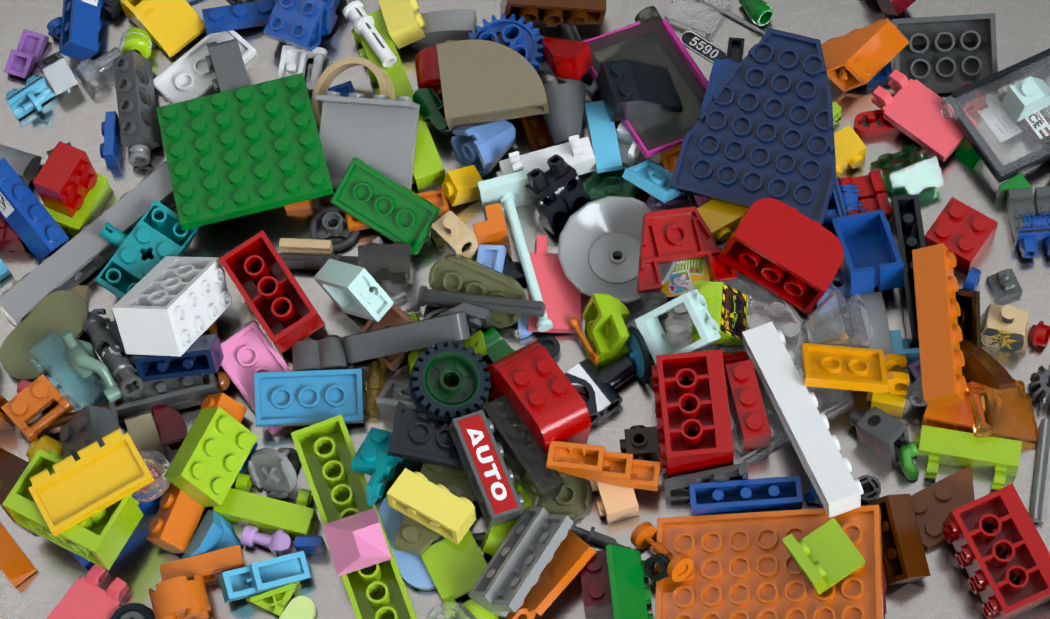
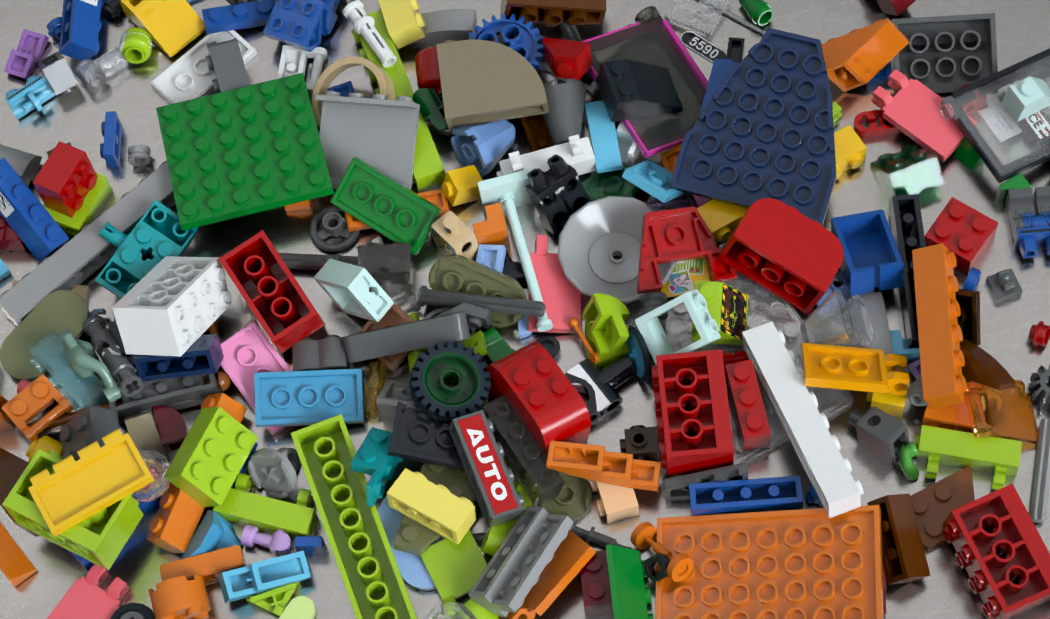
dark grey brick [113,50,160,150] -> none
tan tile [279,238,335,255] -> none
bright pink slope [322,508,392,577] -> none
lime bracket [782,518,866,595] -> none
hips [823,170,892,227] -> none
dark grey wheel [858,475,881,506] -> none
tan torso [980,304,1030,354] -> none

